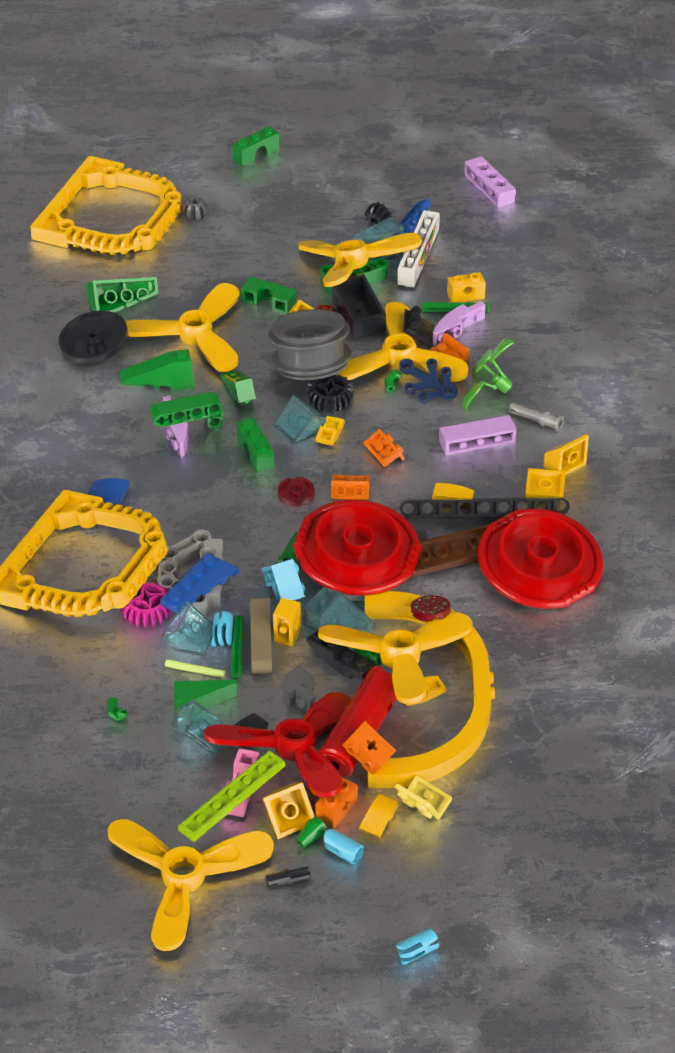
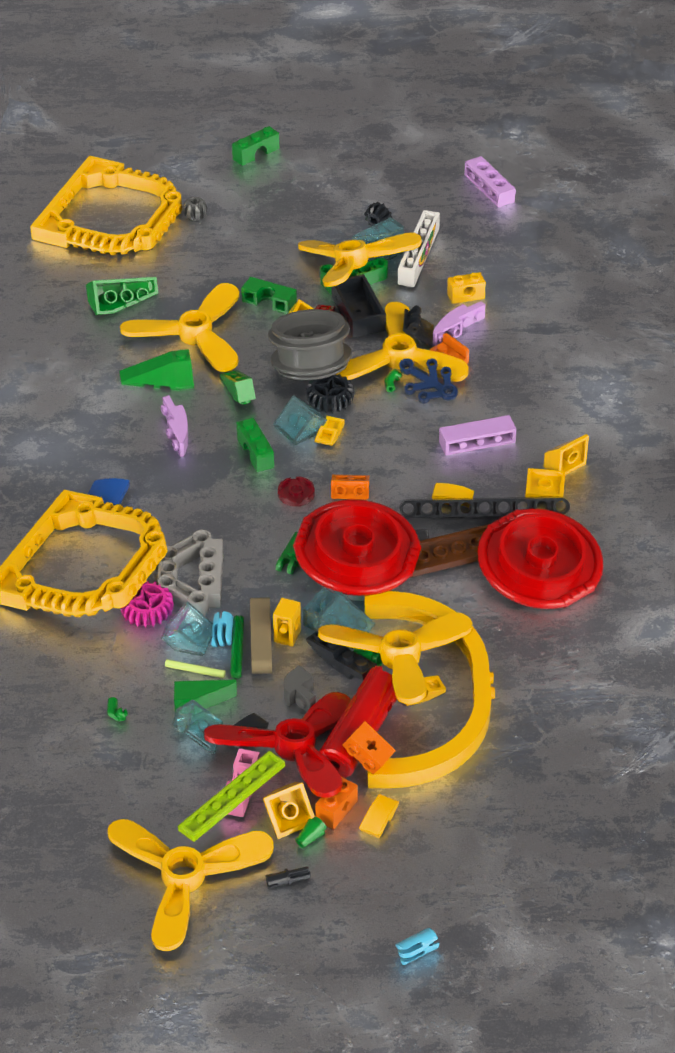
black dish [58,310,129,364] -> none
green beam [149,392,224,430] -> none
blue wing [160,553,239,613] -> none
medium azure brick [261,559,305,604] -> none
medium azure arm [324,829,364,864] -> none
orange bracket [363,429,405,468] -> none
blue wing [387,198,431,238] -> none
light yellow bracket [394,775,453,820] -> none
dark red tile [411,595,451,621] -> none
green axle [421,302,489,313] -> none
bright green plant [462,338,515,411] -> none
light grey pin [509,402,564,432] -> none

